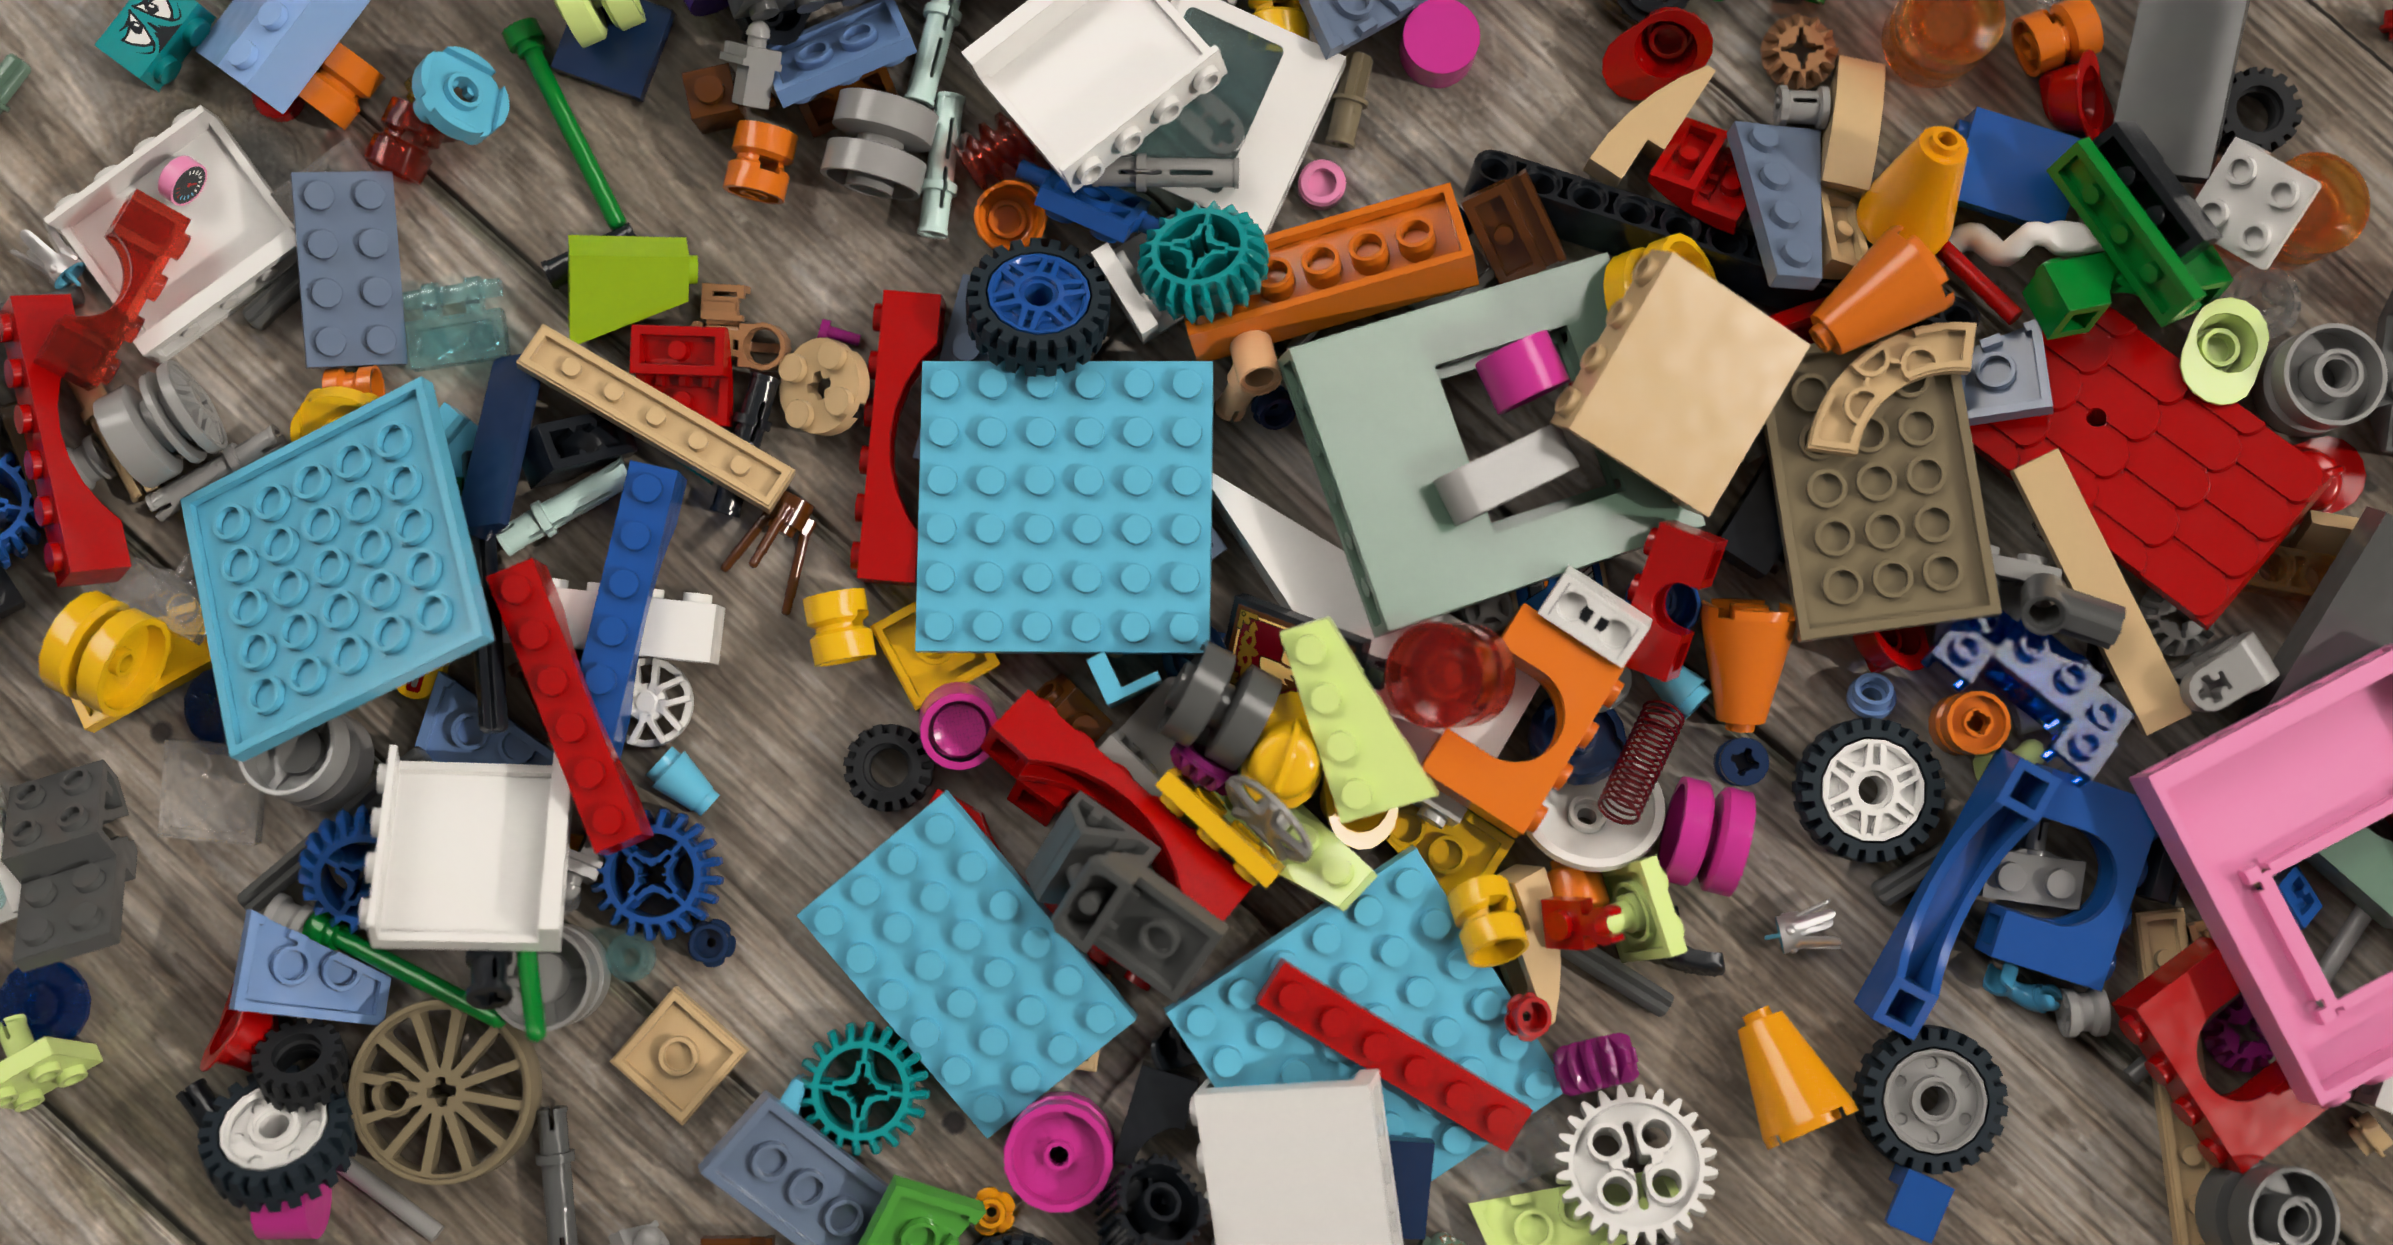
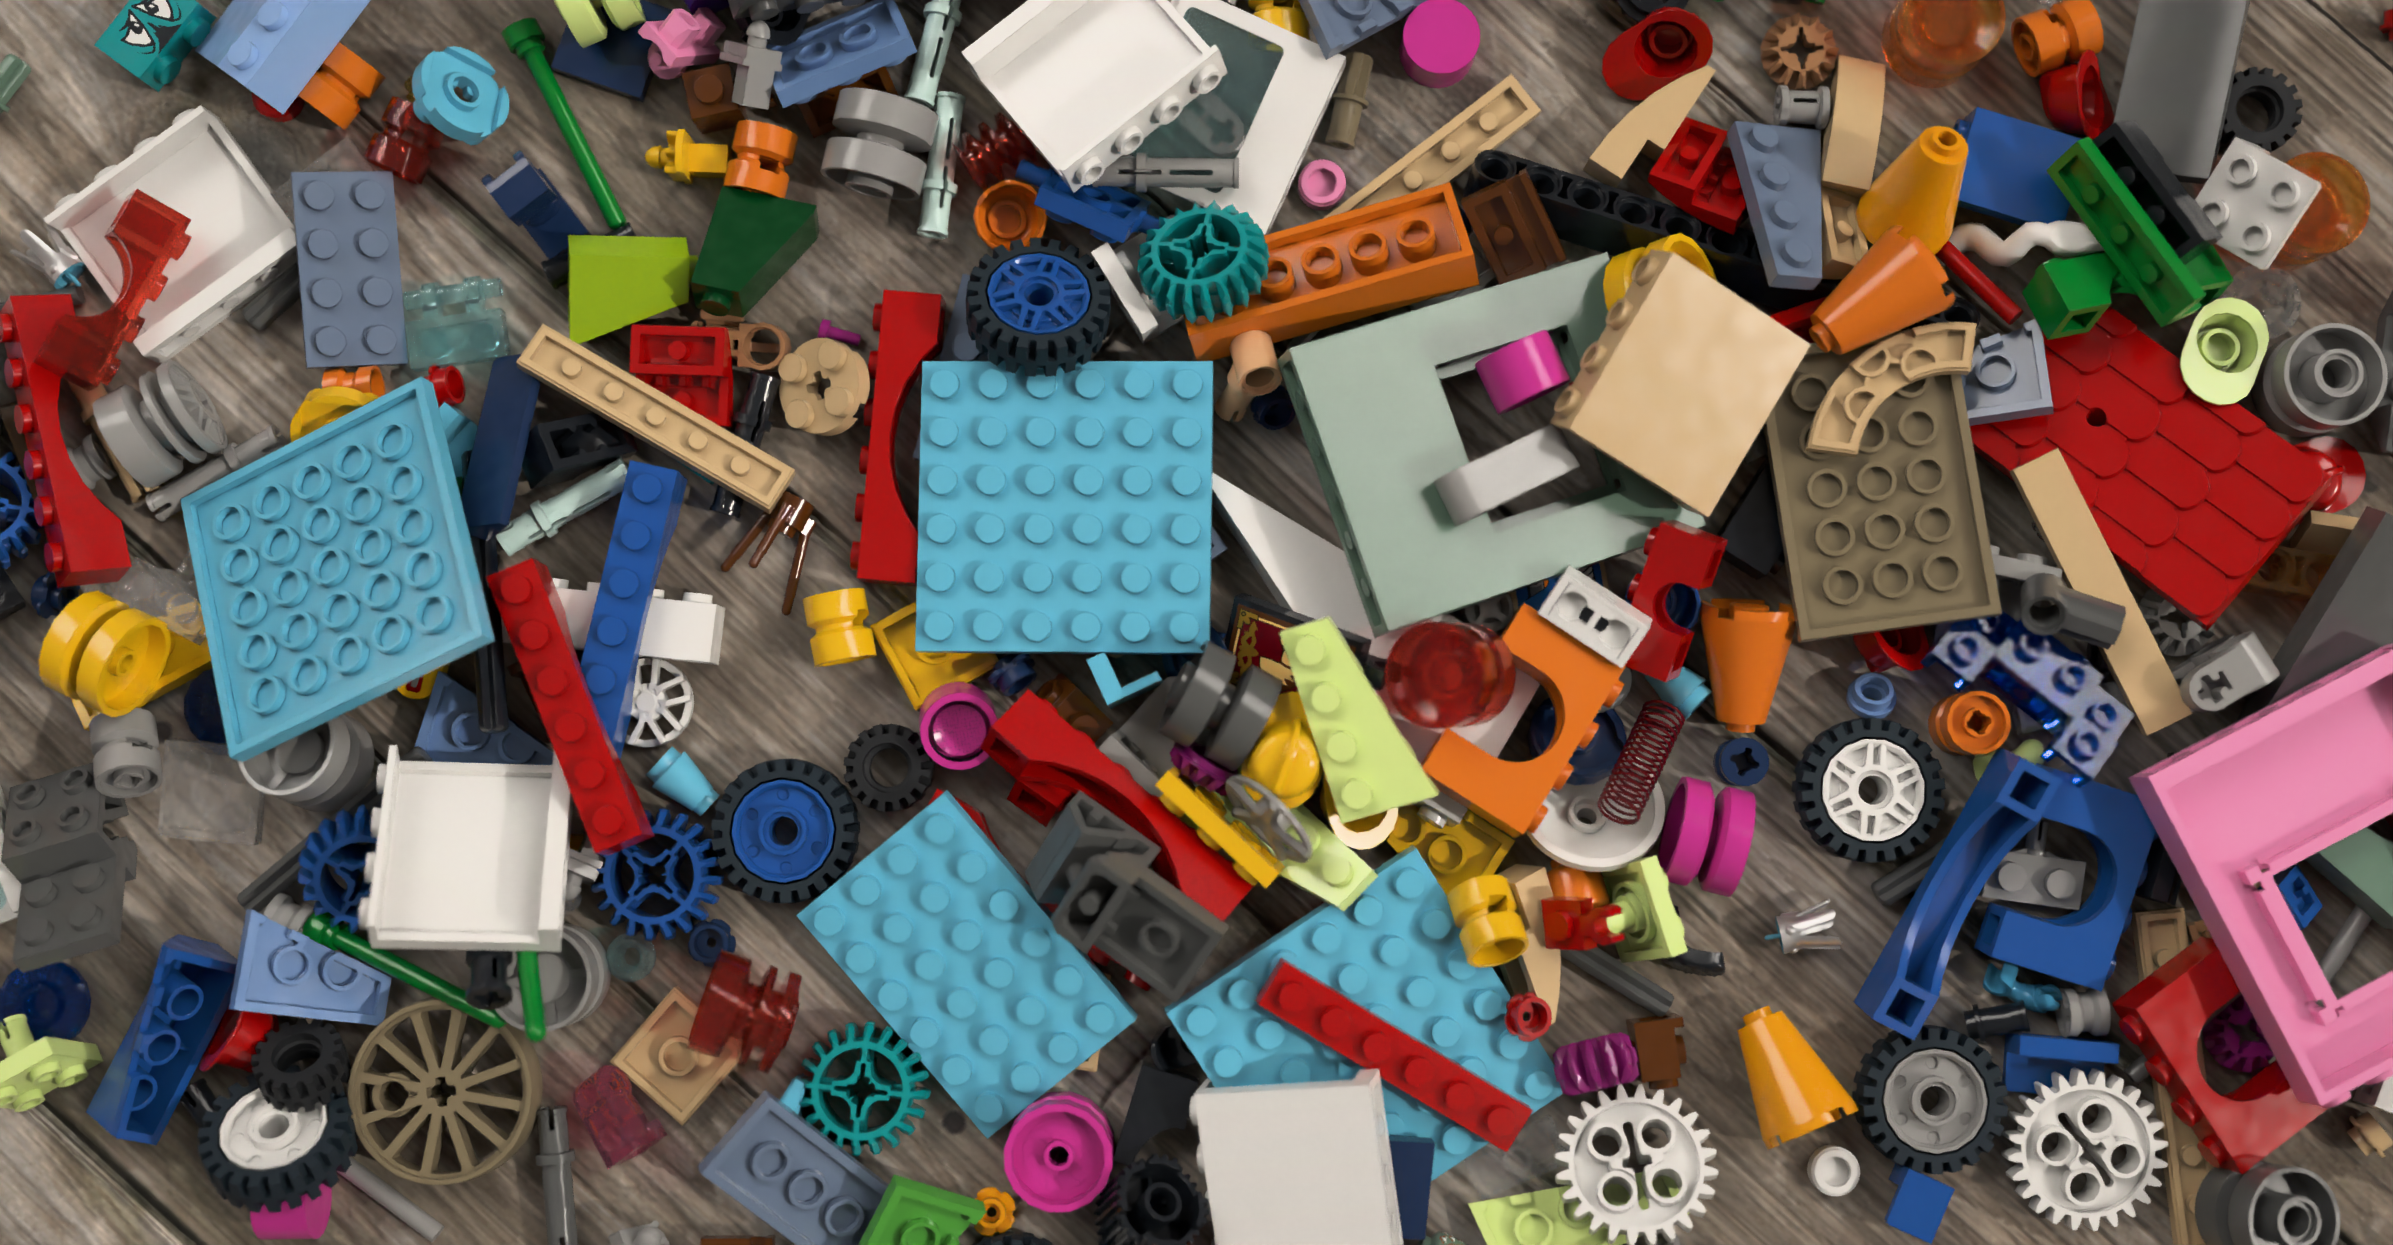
tile [158,155,207,206] -> none
none -> dark blue plate [31,572,80,619]
none -> blue wedge [86,934,238,1145]
none -> light grey wheel [89,707,163,798]
none -> red plate [424,364,466,408]
none -> dark blue piece [481,150,592,260]
none -> clear pink leg [573,1065,667,1169]
none -> bright pink hips [638,7,726,80]
none -> yellow piece [645,129,732,184]
none -> clear red wheel [686,949,802,1074]
none -> dark green slope [691,186,819,318]
none -> wheel [711,759,860,904]
none -> dark blue plate [988,653,1037,696]
none -> tan plate [1324,74,1541,218]
none -> reddish brown brick [1626,1013,1687,1089]
none -> white tile [1807,1145,1860,1196]
none -> black pin [1964,1000,2031,1044]
none -> white gear [2001,1067,2168,1231]
none -> blue panel [2002,1032,2120,1094]

